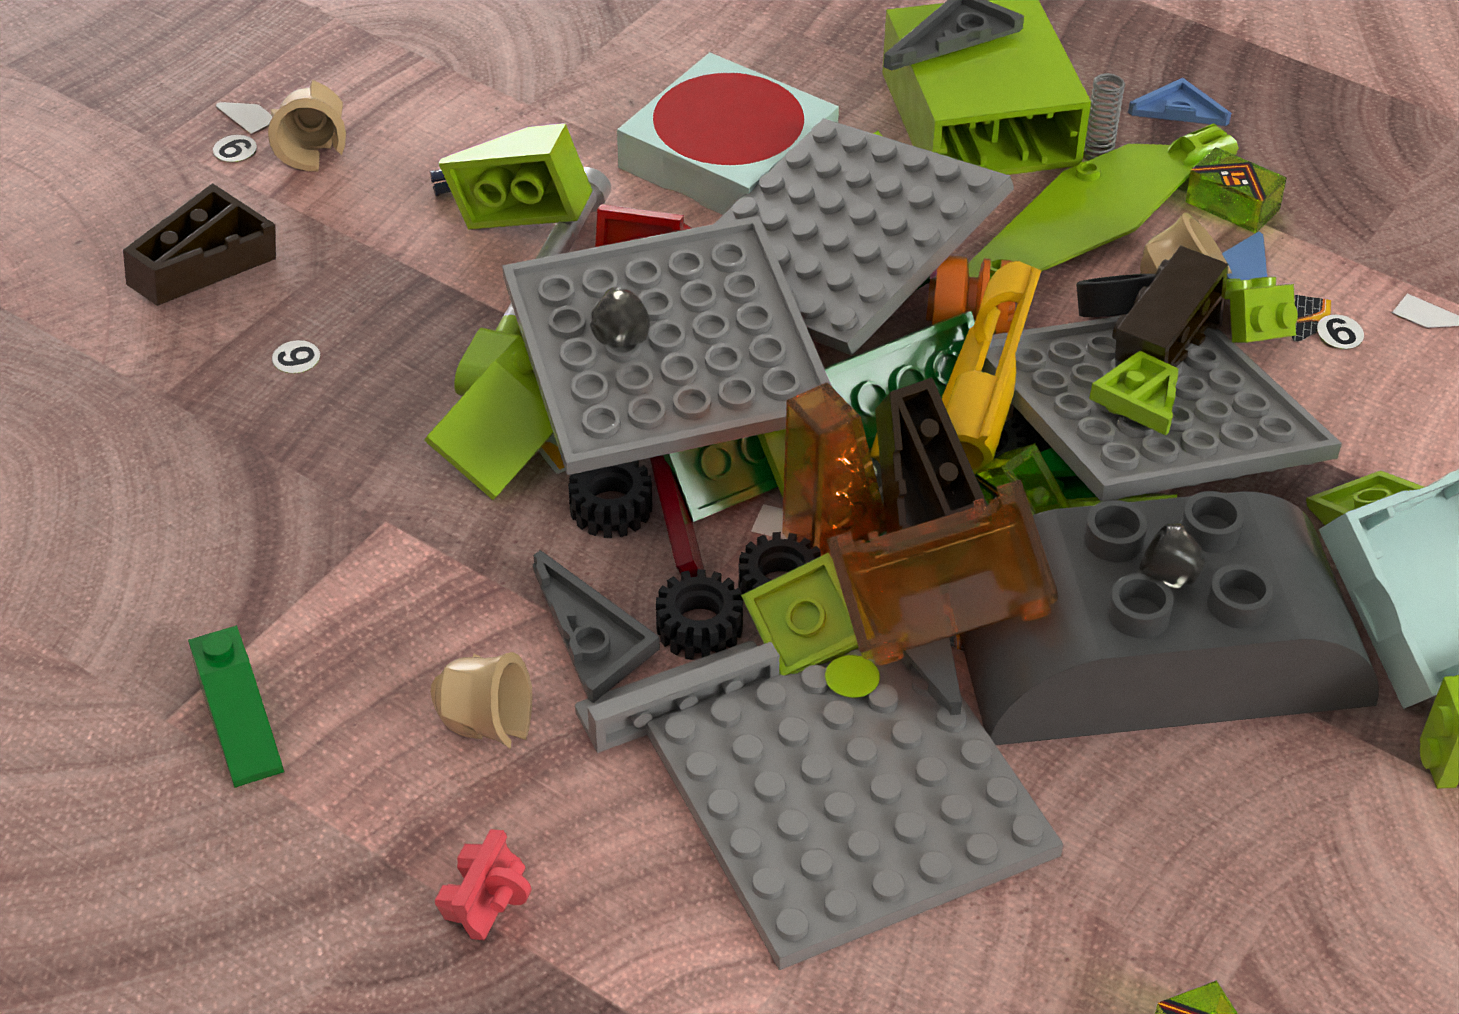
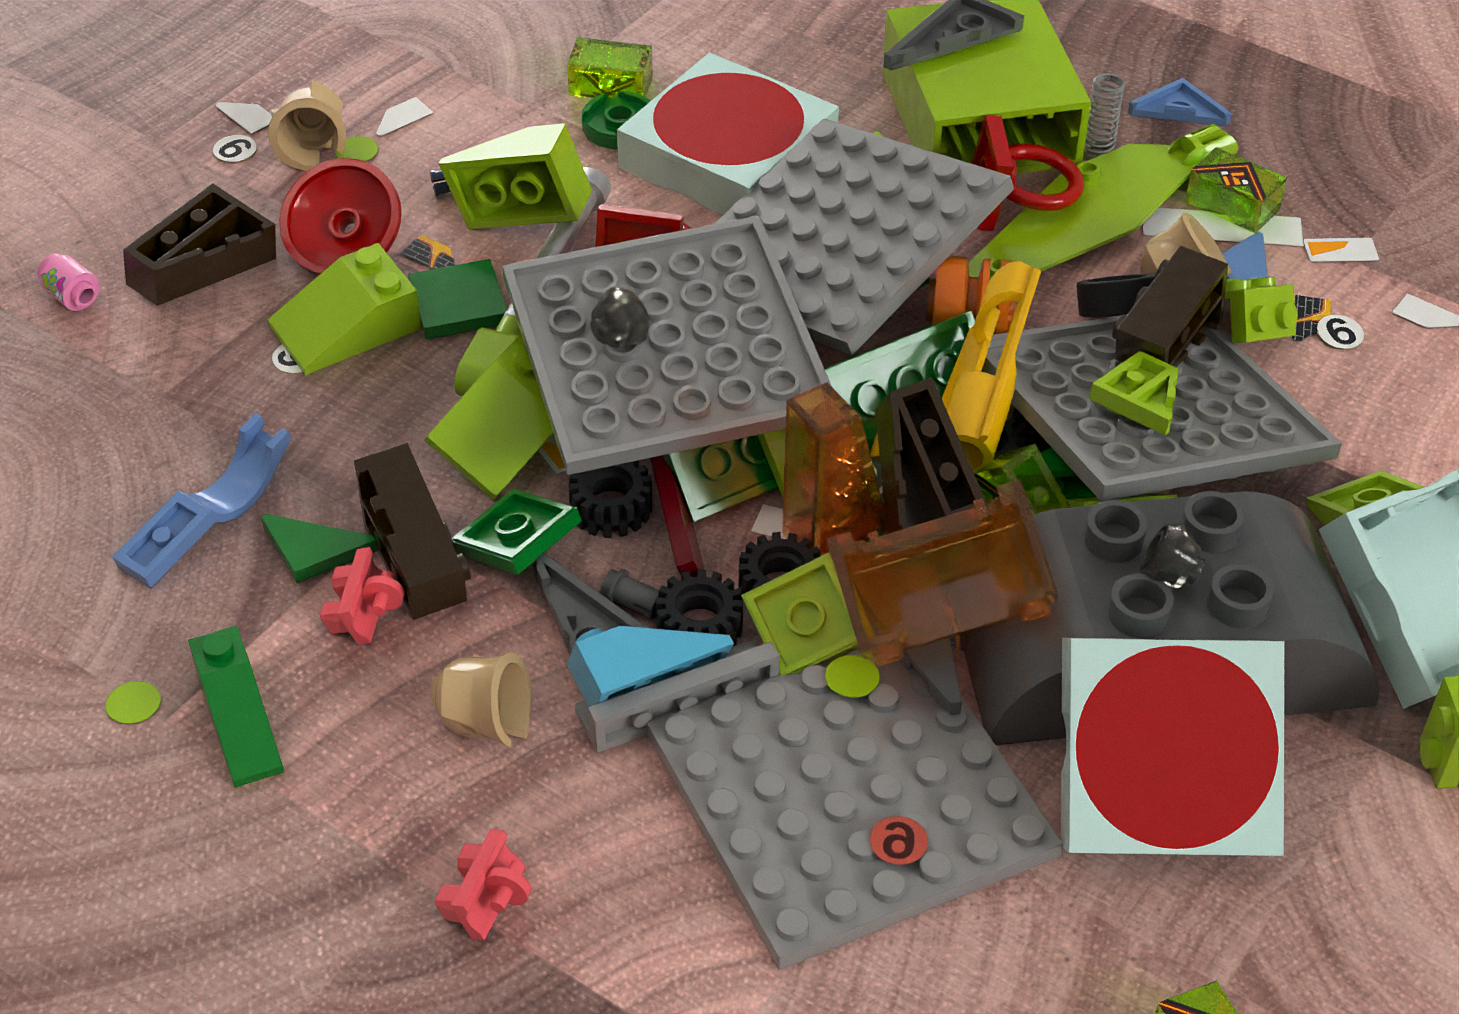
none -> bright pink brick [38,253,100,311]
none -> lime sticker [105,681,161,724]
none -> medium blue piece [112,413,291,588]
none -> green tile [261,514,377,583]
none -> lime slope [267,243,422,375]
none -> red dish [279,158,402,275]
none -> coral hips [320,547,405,645]
none -> lime sticker [335,136,379,161]
none -> dark brown wedge [354,443,471,620]
none -> white sticker [376,97,434,136]
none -> sticker [399,235,455,269]
none -> green tile [408,259,507,339]
none -> green tile [452,488,582,575]
none -> clear neon green brick [567,37,653,98]
none -> medium azure slope [567,626,734,707]
none -> green tile [582,91,651,149]
none -> dark grey pin [600,569,659,619]
none -> clear red sticker [870,816,928,865]
none -> red tile [971,115,1084,231]
none -> red tile [1061,638,1285,856]
none -> white sticker [1143,208,1304,247]
none -> white sticker [1303,238,1379,262]

